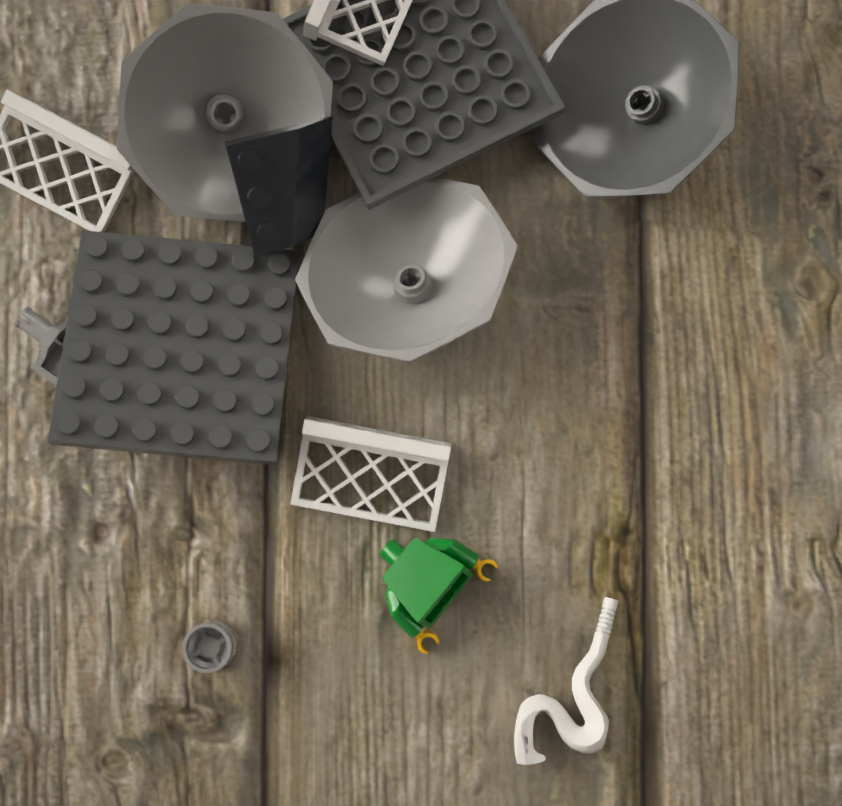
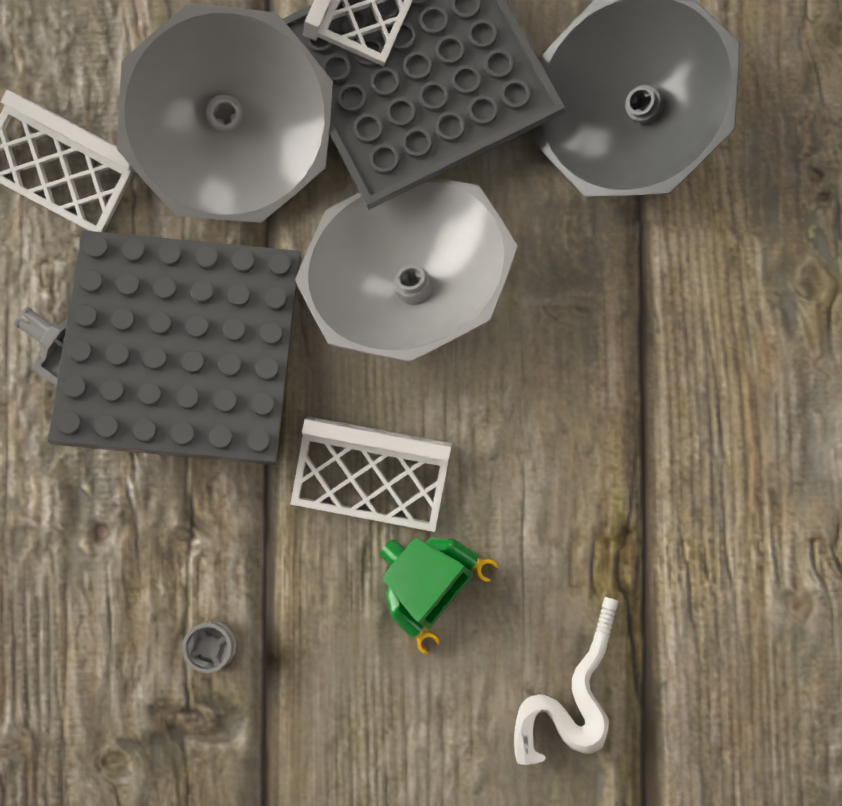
black wedge [225,116,333,256] -> none

